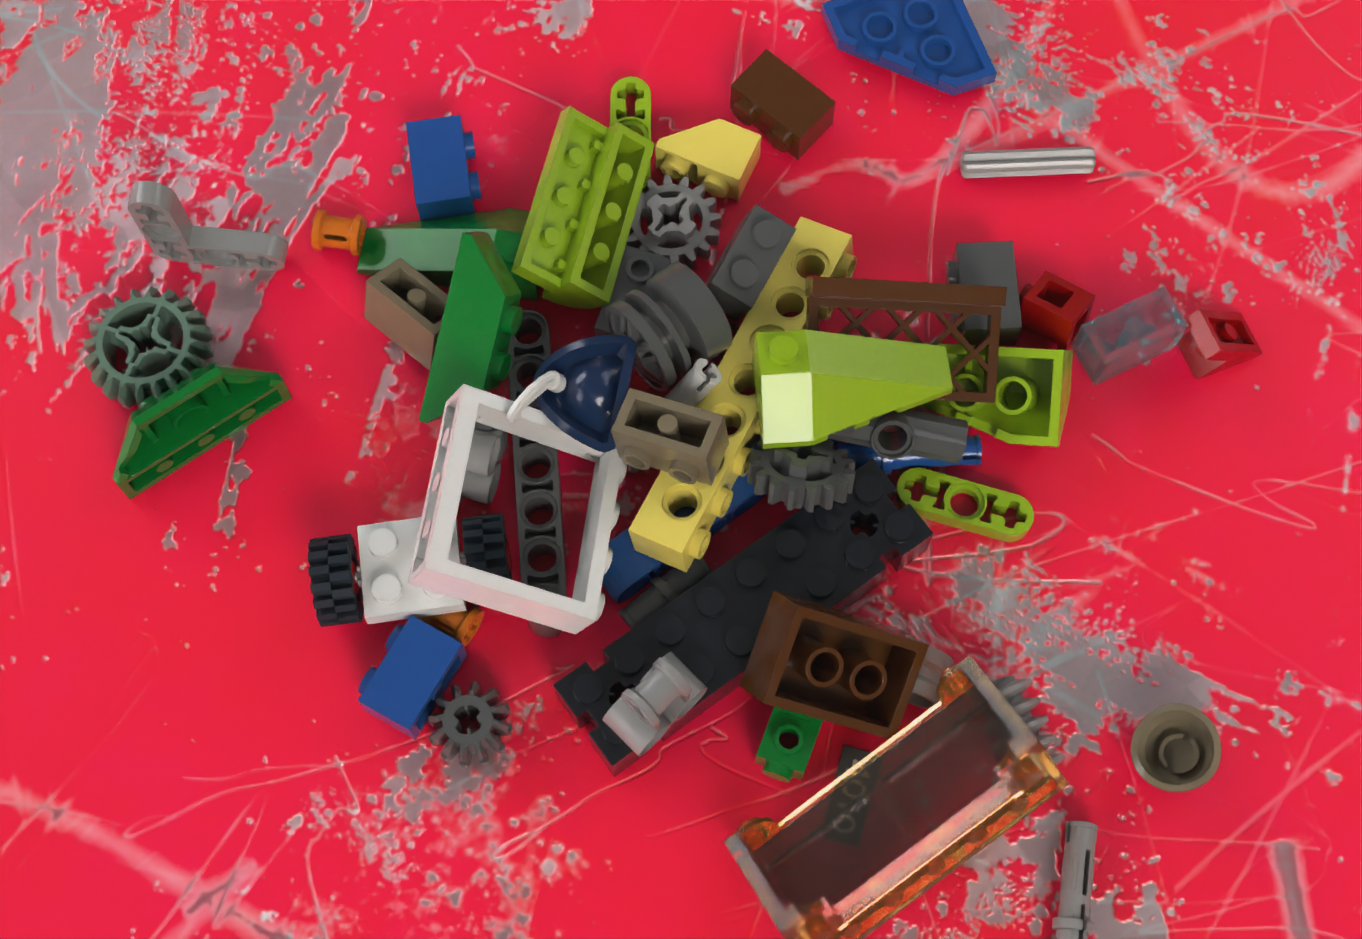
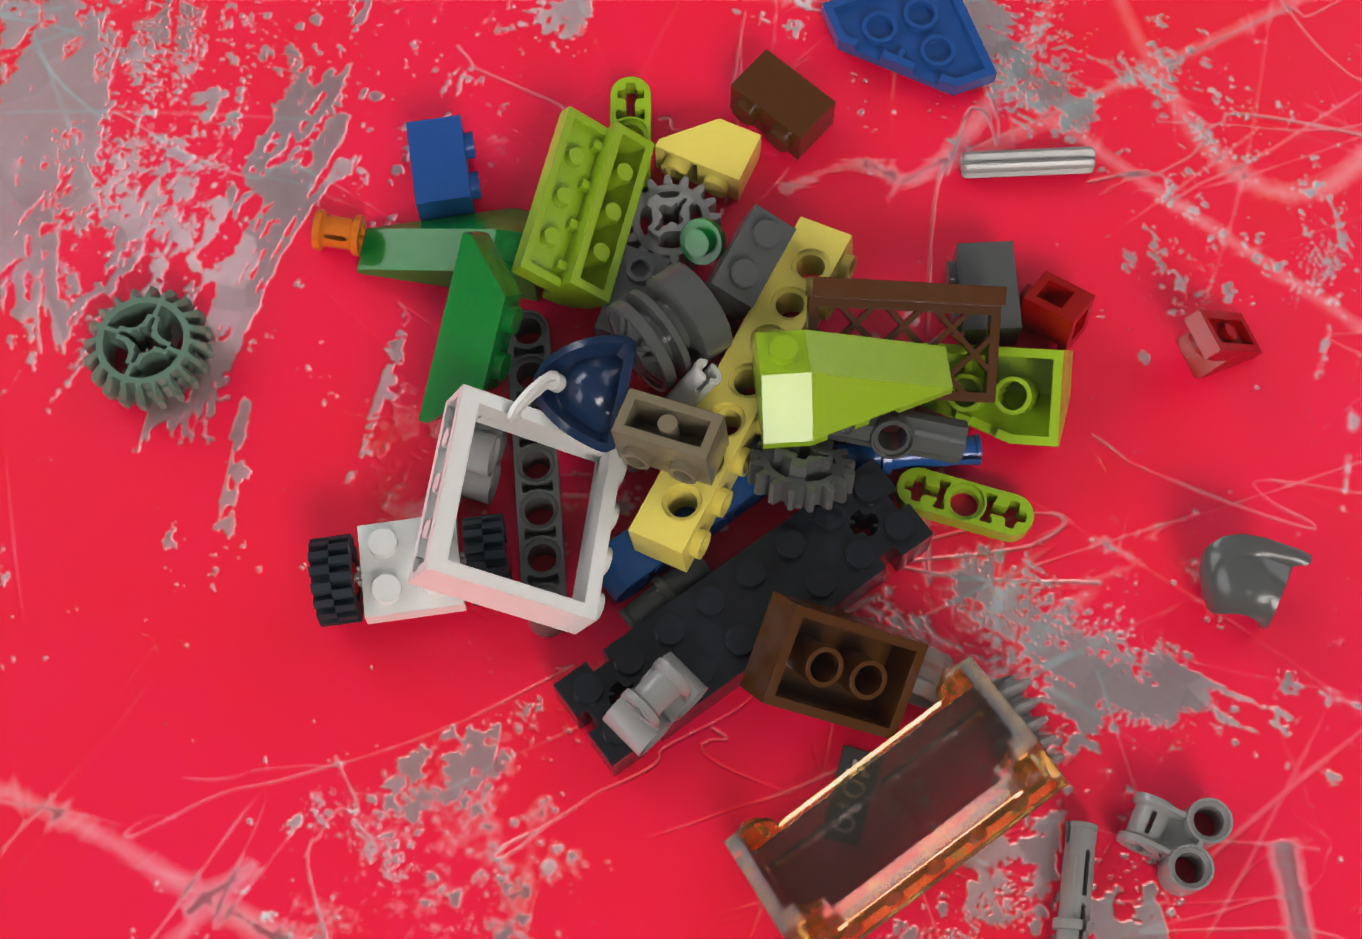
green wedge [112,363,292,499] -> none
light grey beam [127,181,288,271] -> none
blue brick [357,615,468,740] -> none
dark tan brick [364,257,448,371] -> none
orange bush [419,606,484,647] -> none
dark grey gear [427,682,513,768] -> none
green brick [755,706,823,782] -> none
clear light blue brick [1071,286,1189,386] -> none
dark tan helmet [1131,703,1222,793] -> none
none -> green plate [680,217,726,265]
none -> light grey piece [1116,791,1234,897]
none -> dark grey piece [1199,534,1312,630]

